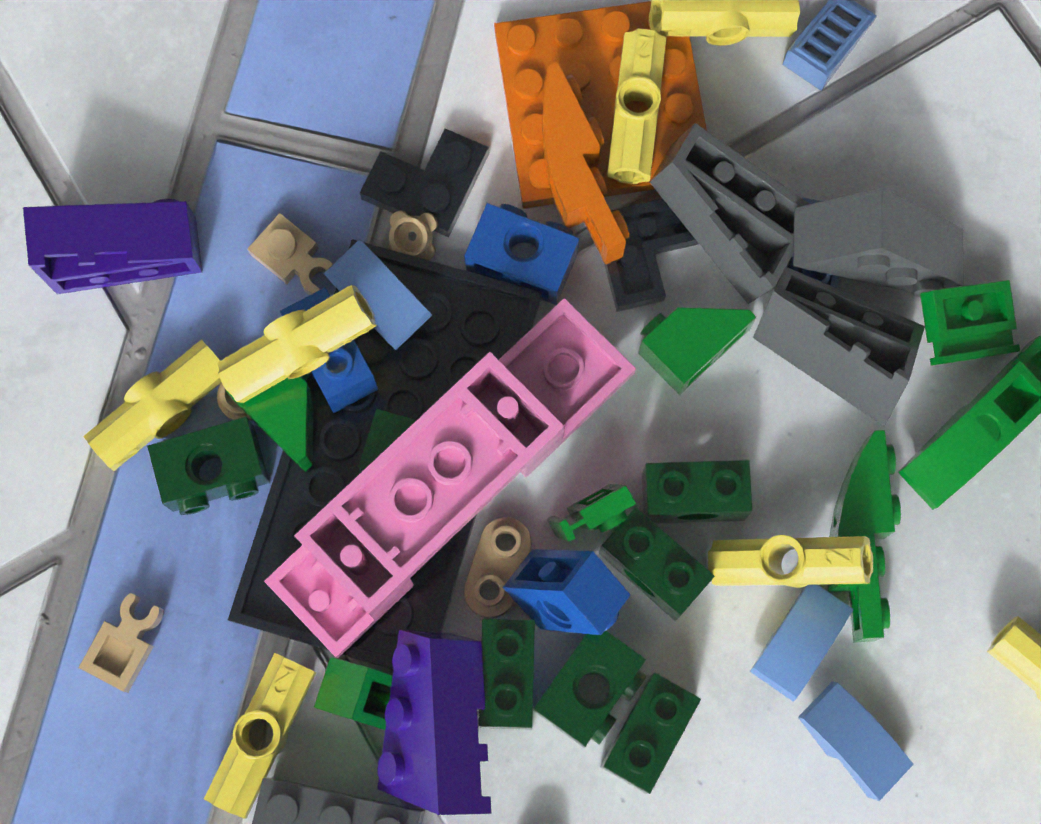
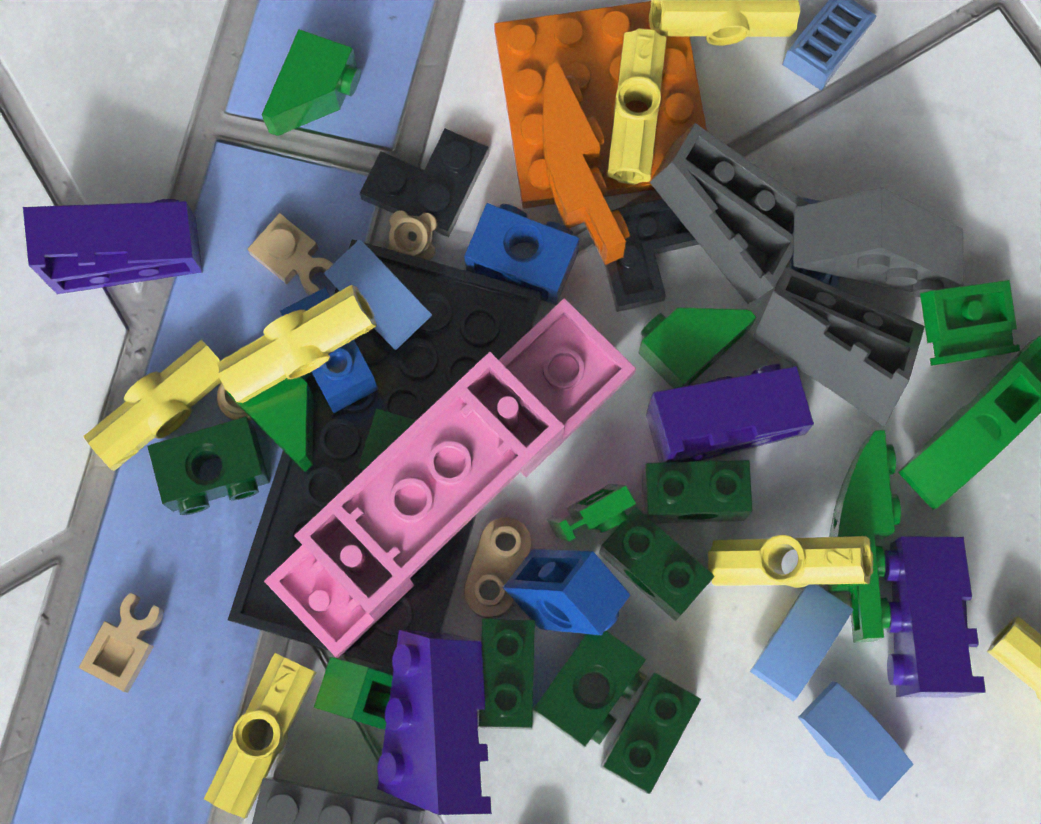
none -> green slope [261,29,361,136]
none -> dark purple wedge [646,364,814,463]
none -> dark purple wedge [884,536,986,698]

